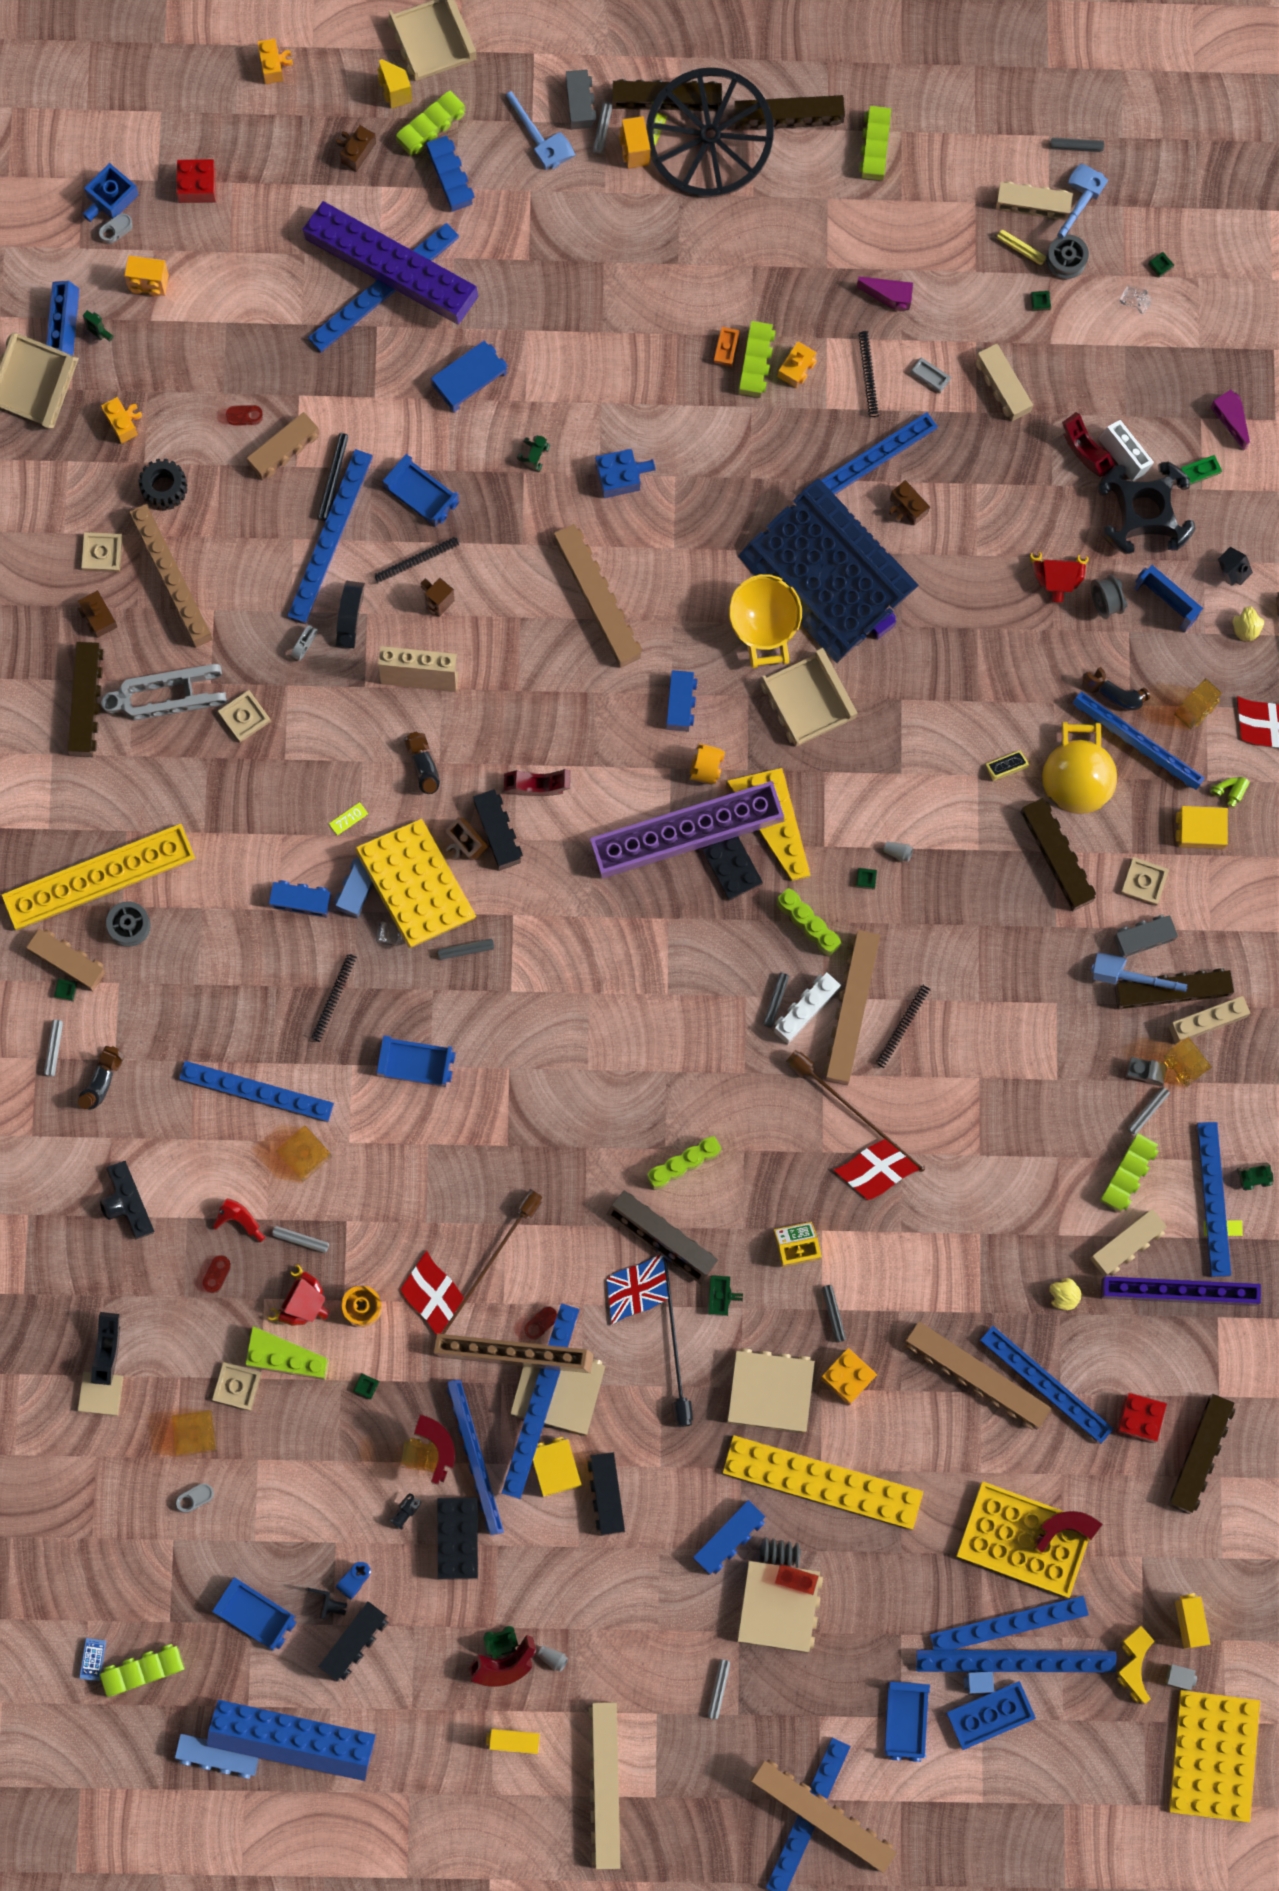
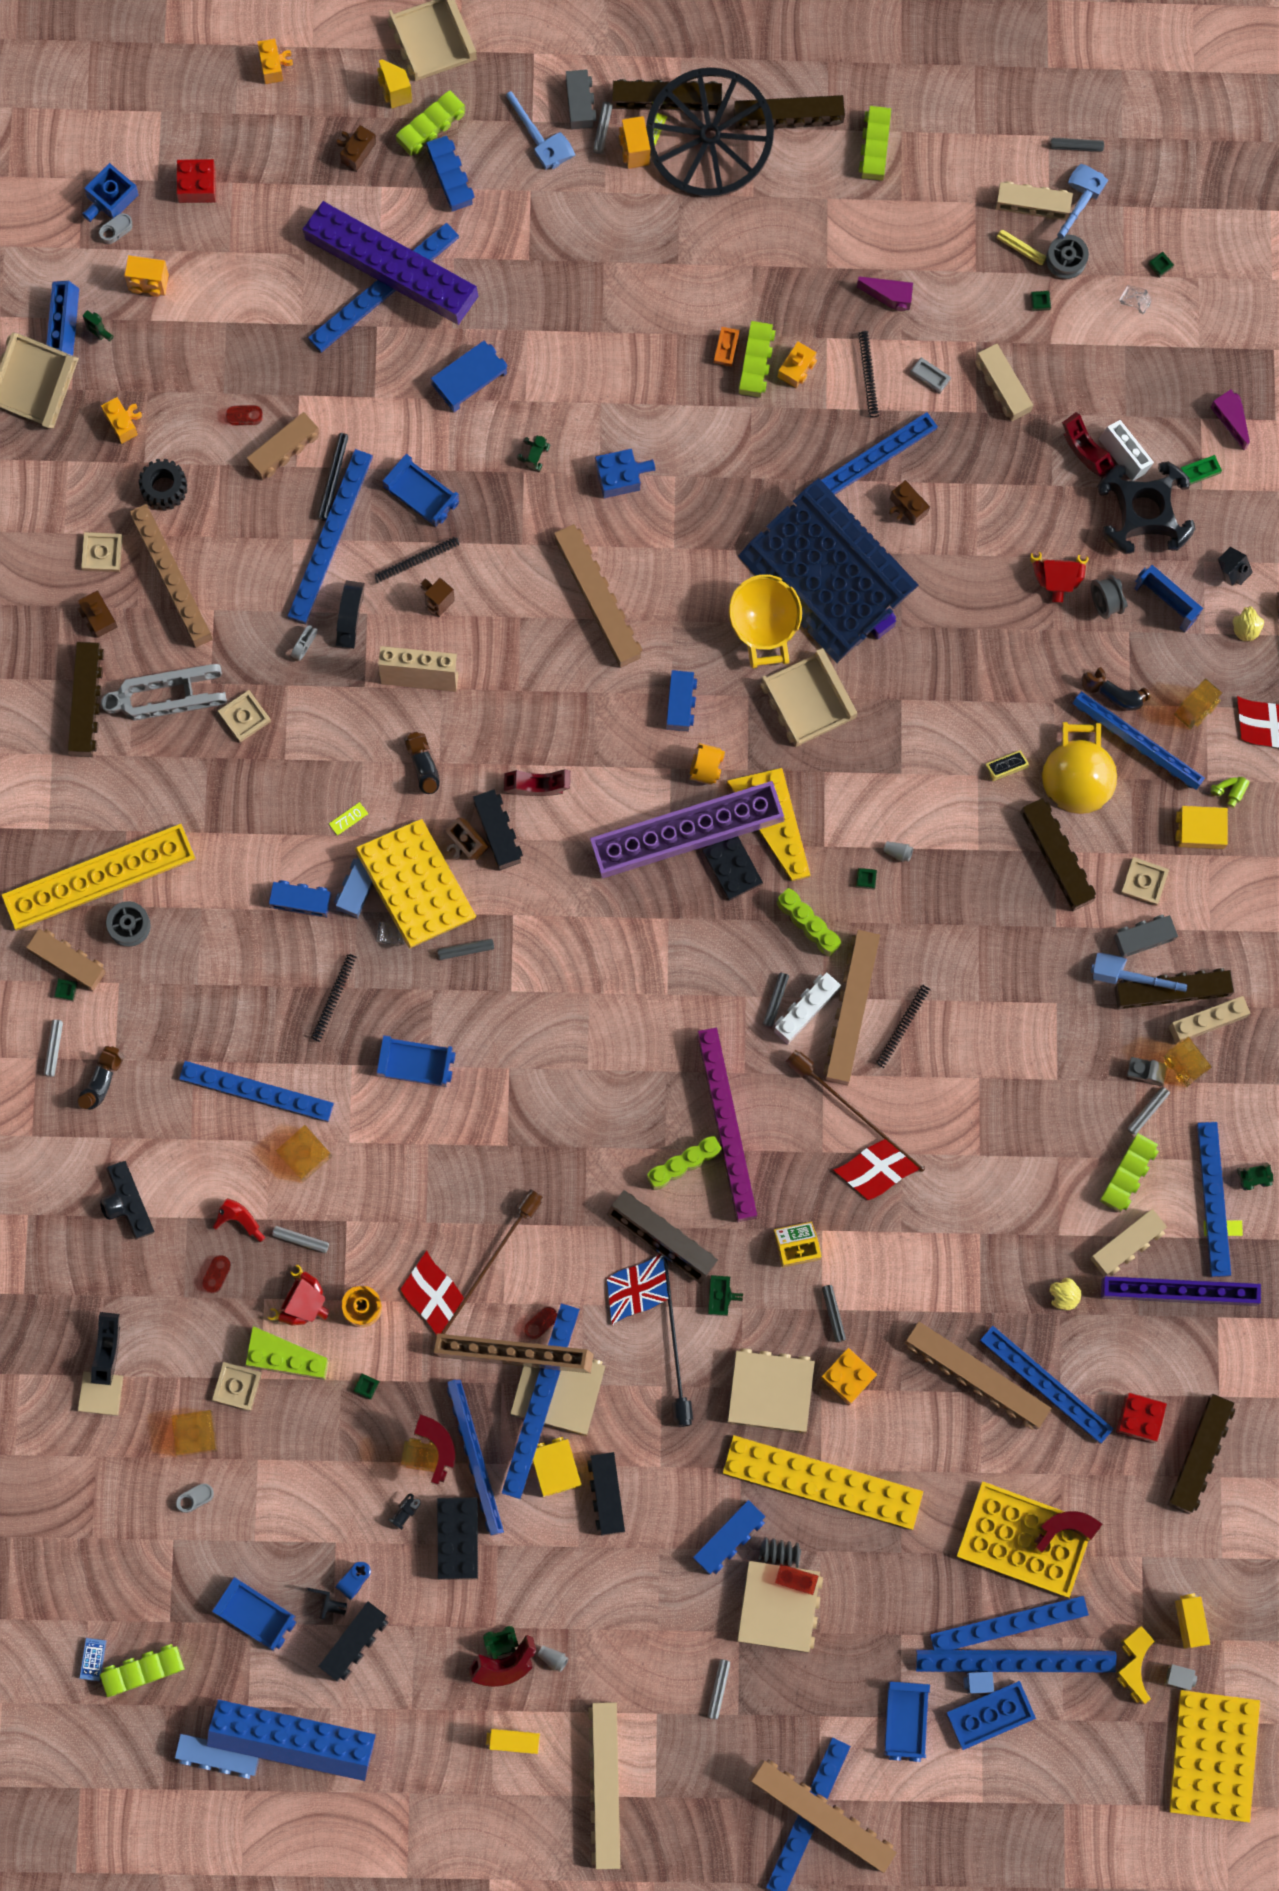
none -> magenta brick [697,1027,757,1223]

